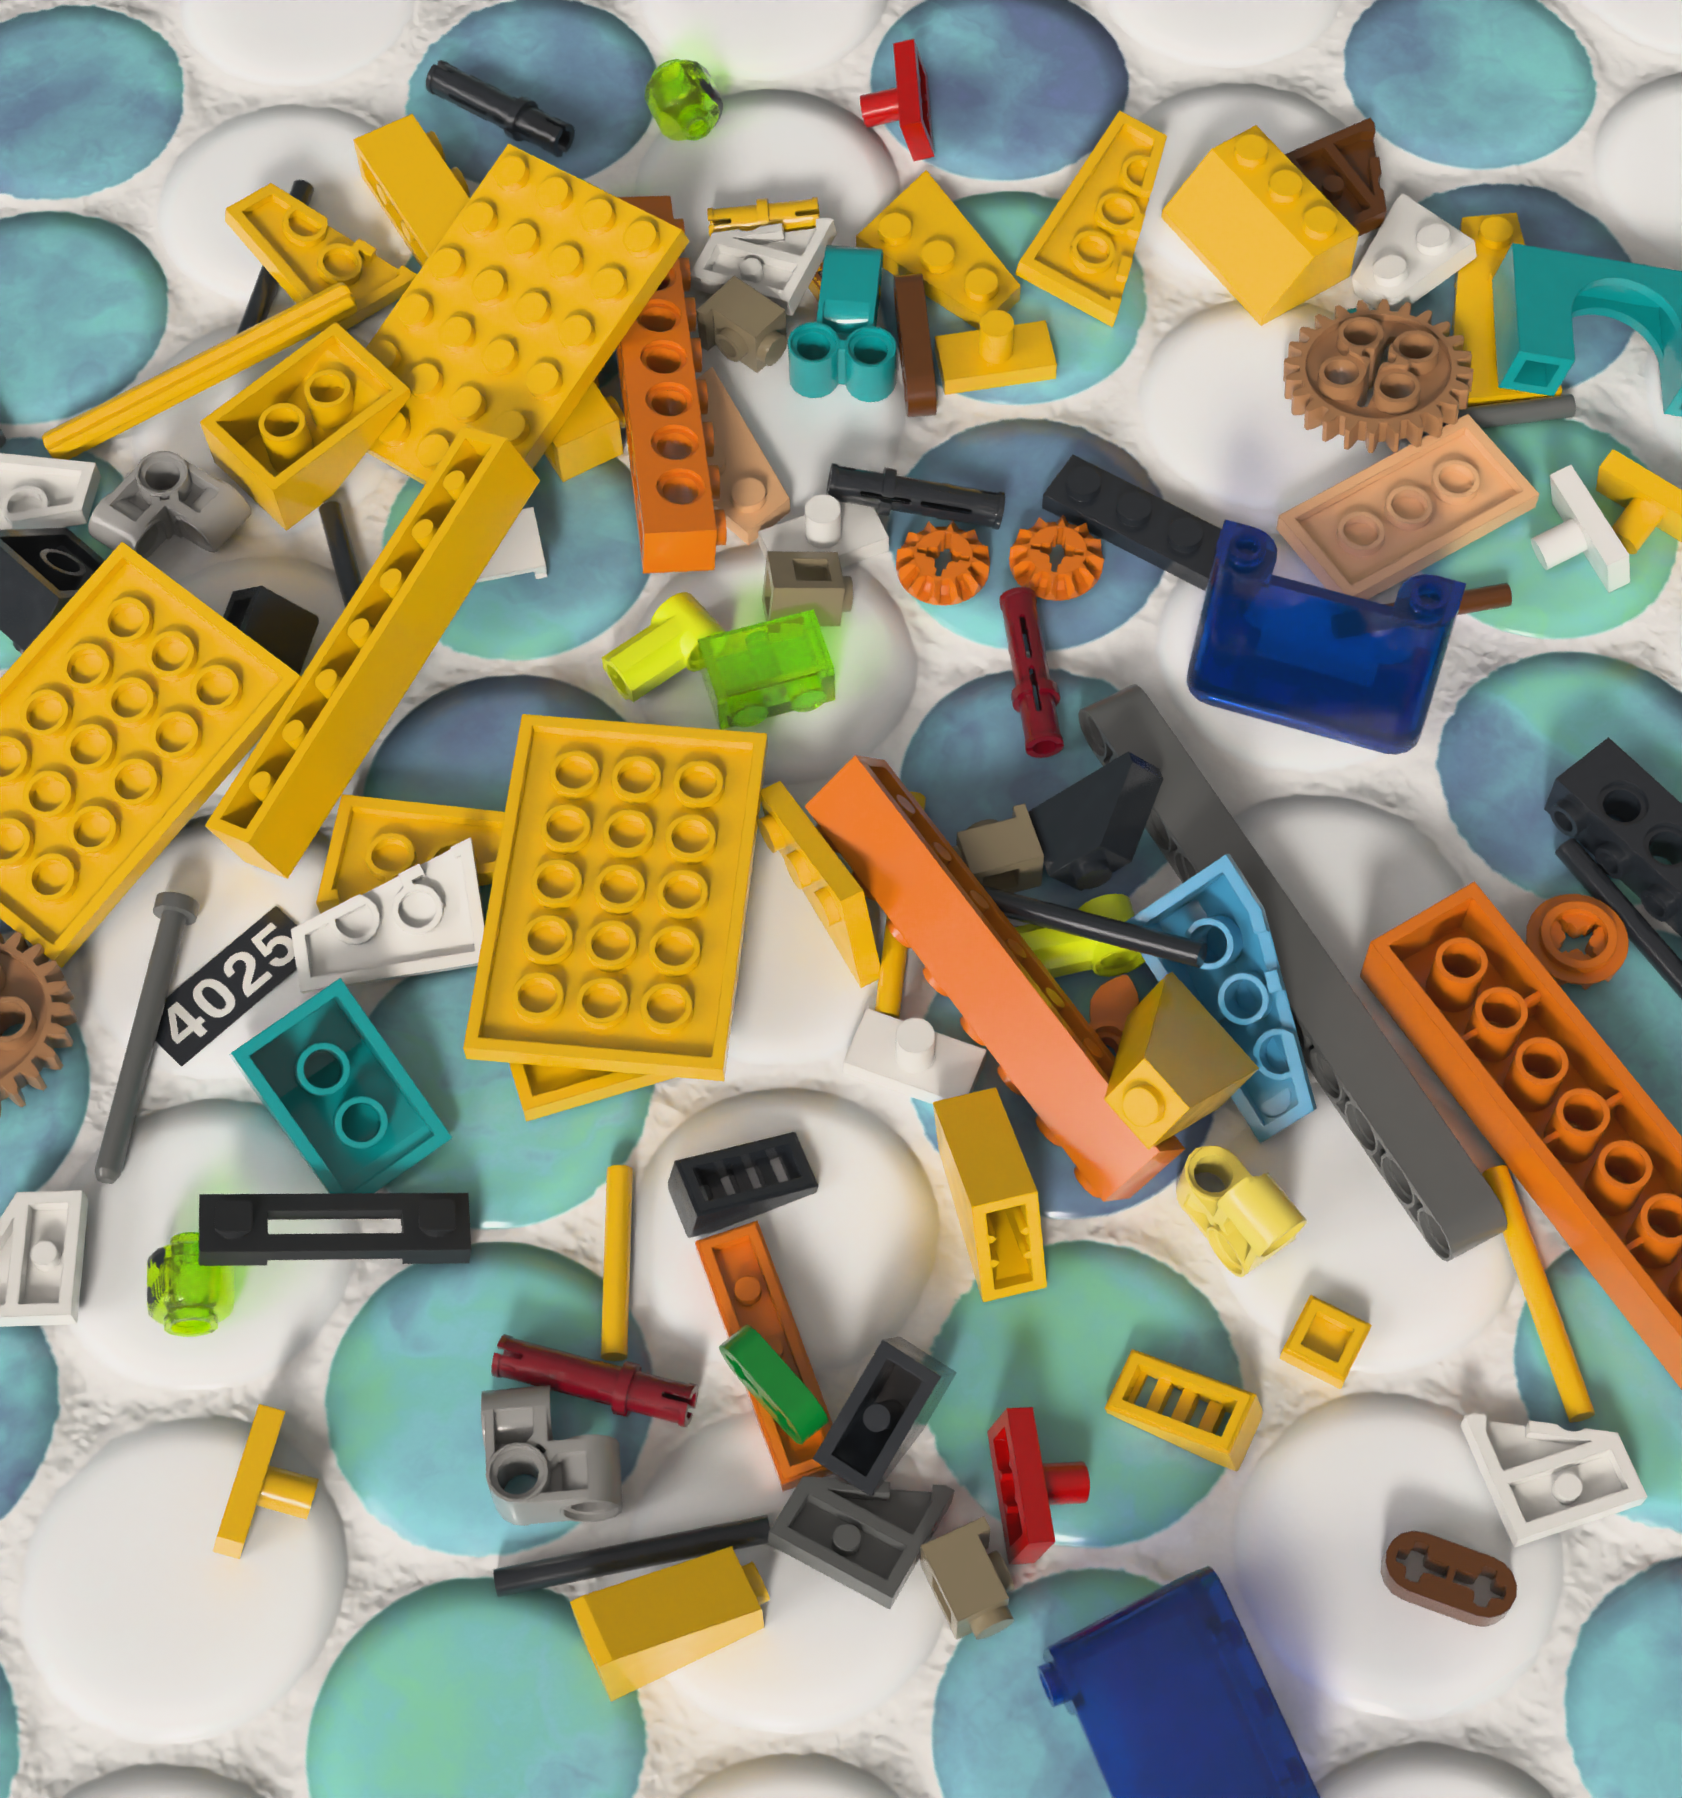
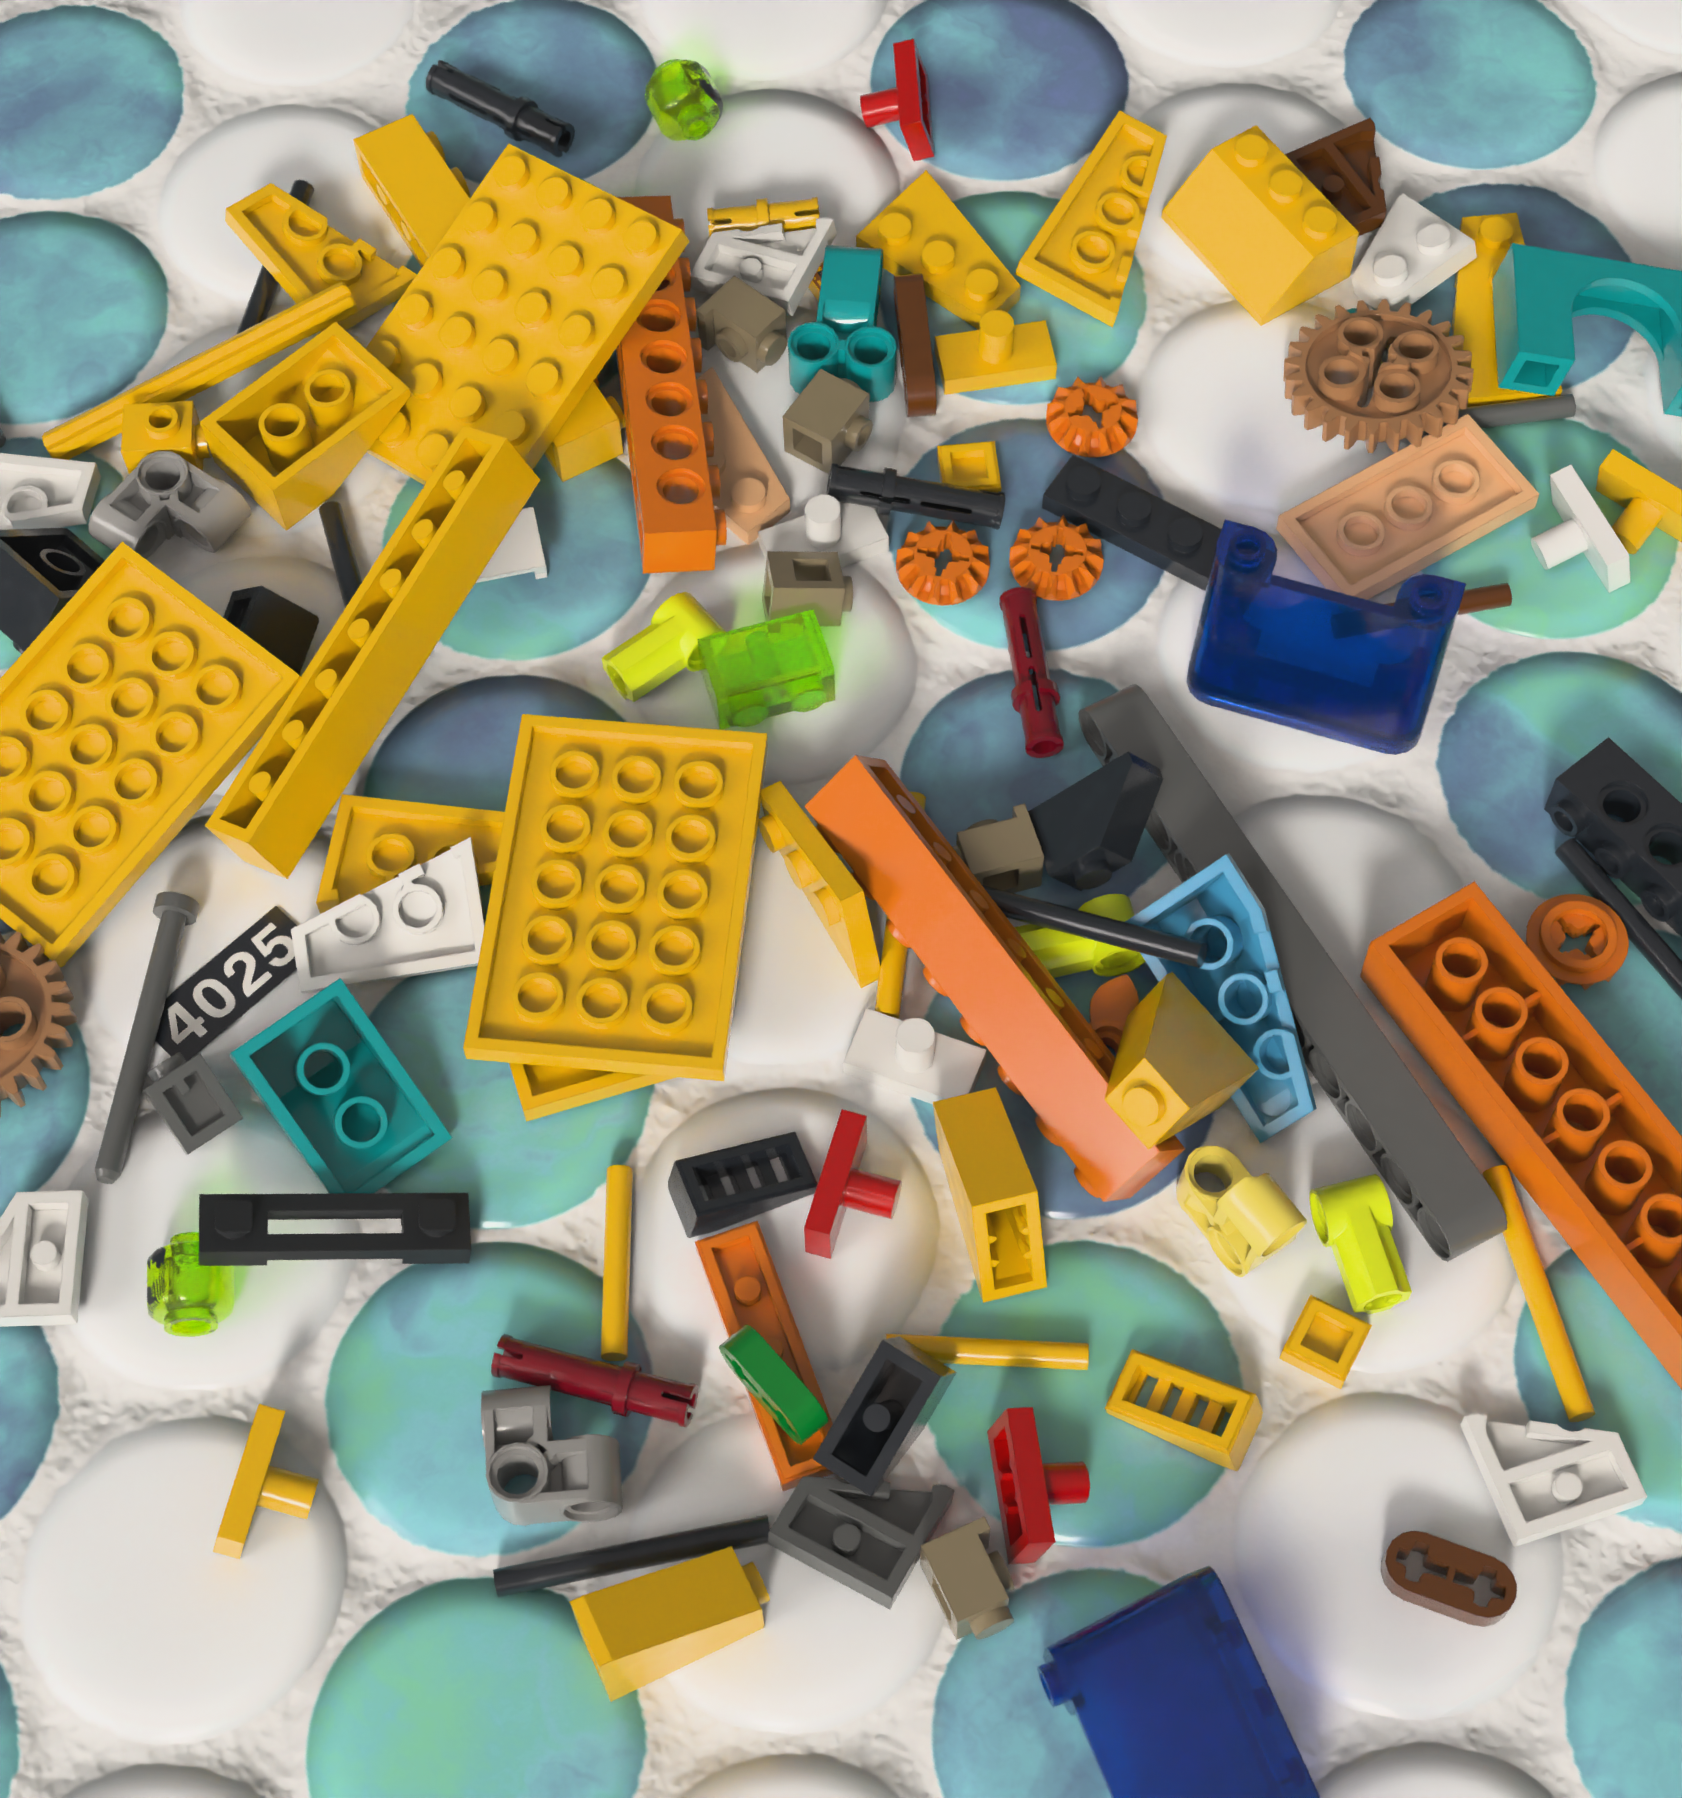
none -> yellow brick [121,401,212,474]
none -> dark grey bracket [142,1052,243,1155]
none -> dark tan brick [783,369,873,474]
none -> red tile [804,1109,902,1259]
none -> yellow bar [886,1334,1089,1370]
none -> yellow tile [937,441,1001,492]
none -> orange gear [1046,376,1138,458]
none -> neon yellow piece [1309,1174,1412,1314]

